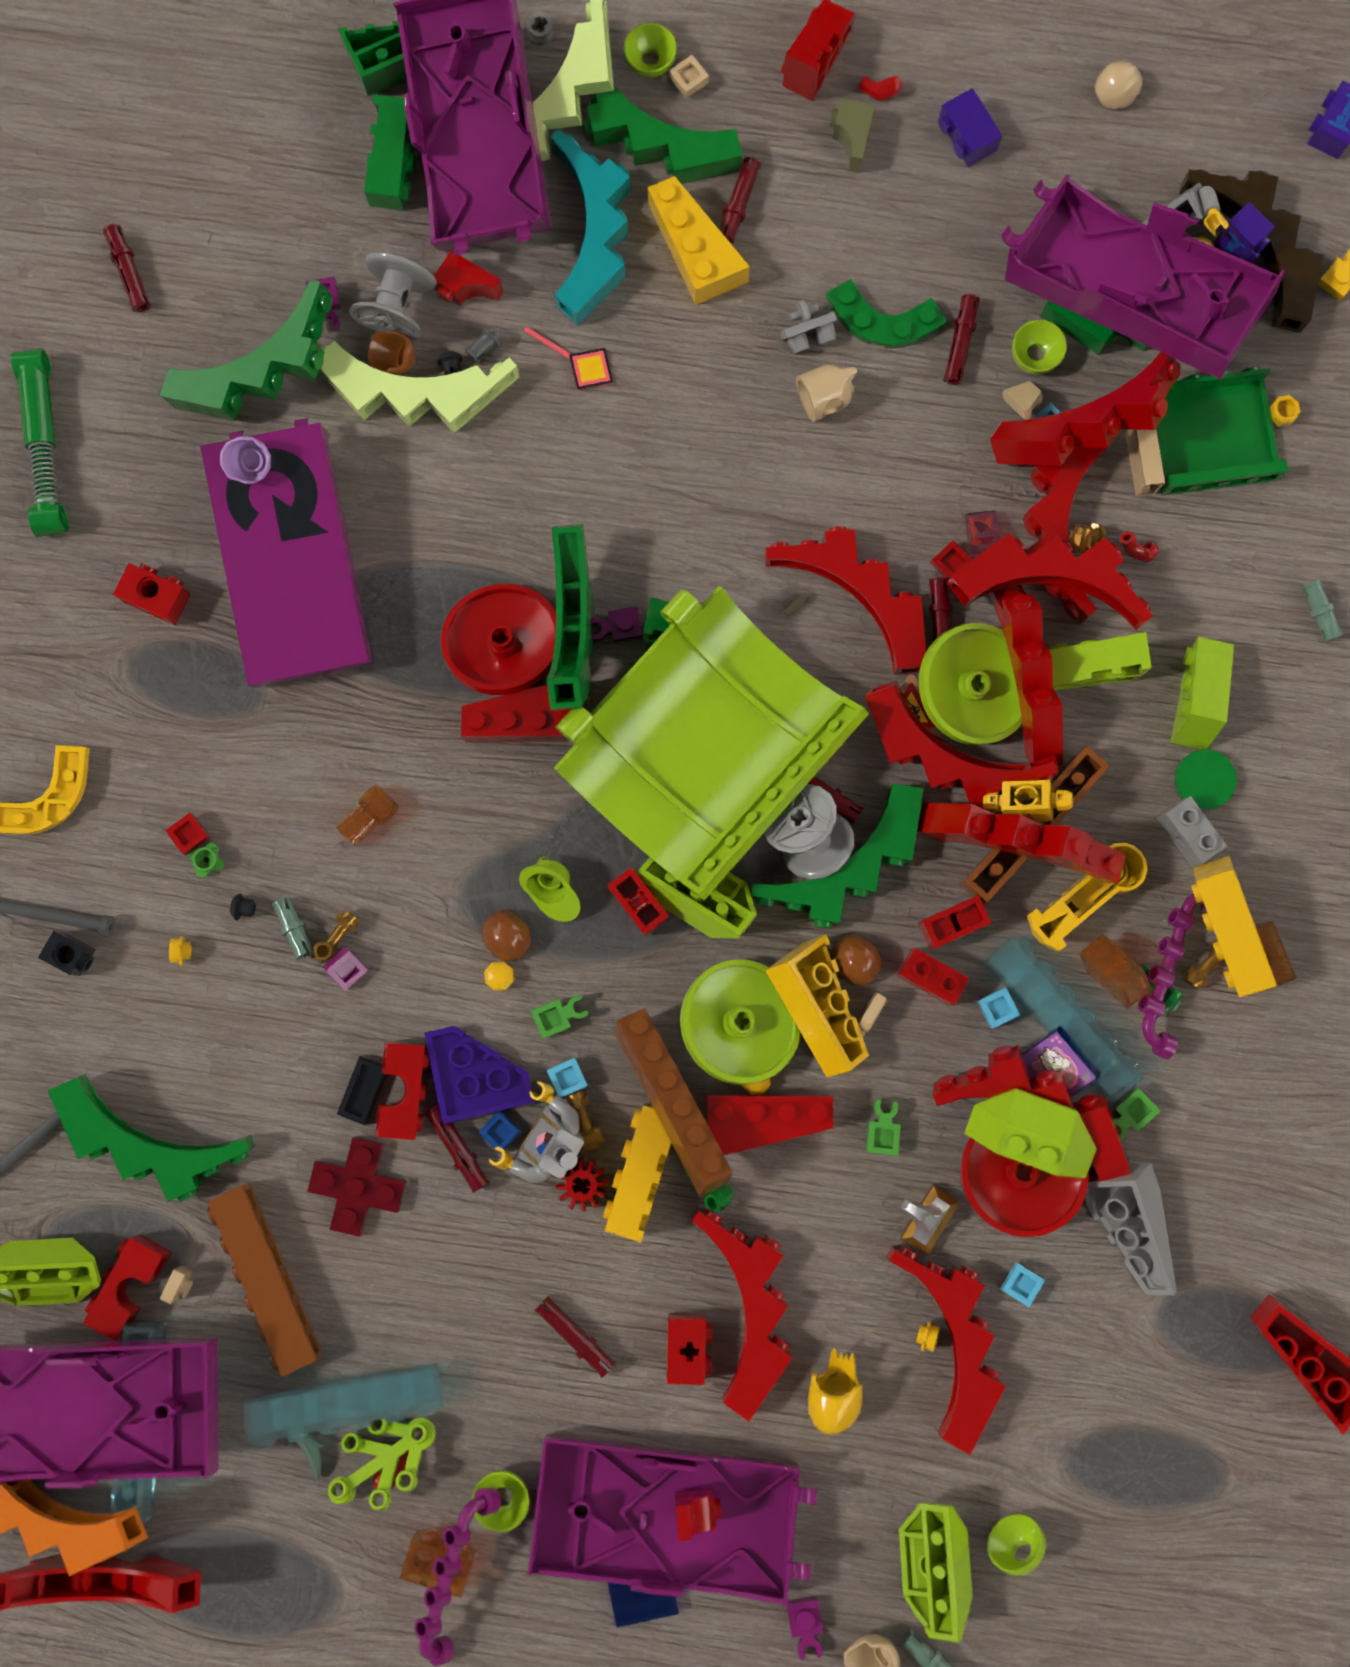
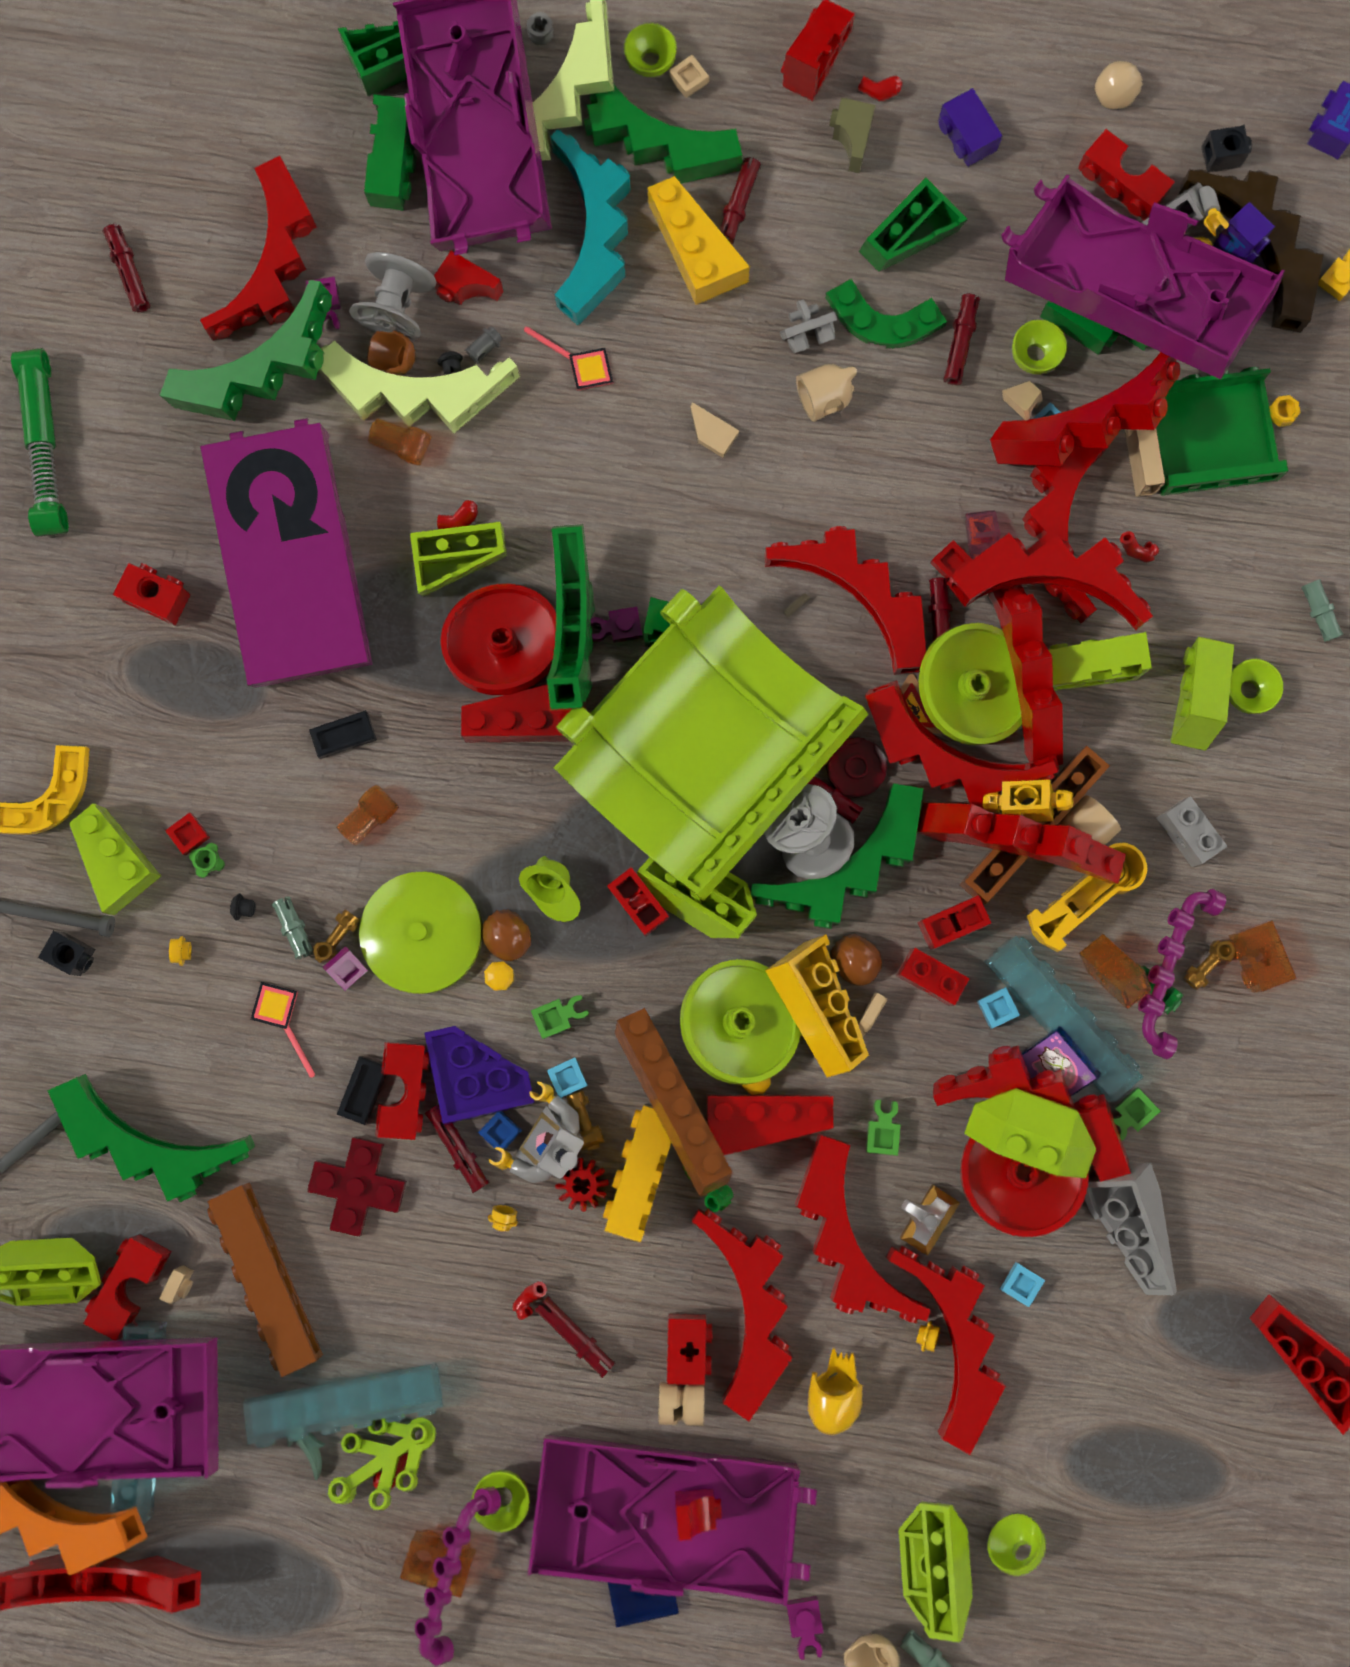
lavender hair [220,436,271,484] -> none
pearl gold bar [1069,523,1107,553] -> none
green tile [1174,749,1237,810] -> none
yellow wedge [1191,856,1277,998] -> none
none -> lime wedge [69,803,161,915]
none -> red arch [200,155,317,341]
none -> piece [250,982,315,1078]
none -> black tile [309,710,377,759]
none -> lime dish [359,872,482,994]
none -> clear orange piece [368,418,432,466]
none -> lime wedge [410,522,507,597]
none -> red arm [437,500,478,529]
none -> yellow plate [488,1205,518,1232]
none -> red arm [512,1281,547,1320]
none -> tan wheel [659,1382,704,1426]
none -> tan tile [691,403,739,458]
none -> red arch [795,1133,931,1324]
none -> dark red tile [826,737,887,798]
none -> green wedge [858,177,968,272]
none -> tan piece [1059,795,1121,845]
none -> red arch [1077,129,1175,221]
none -> black brick [1201,125,1252,172]
none -> lime piece [1229,659,1283,714]

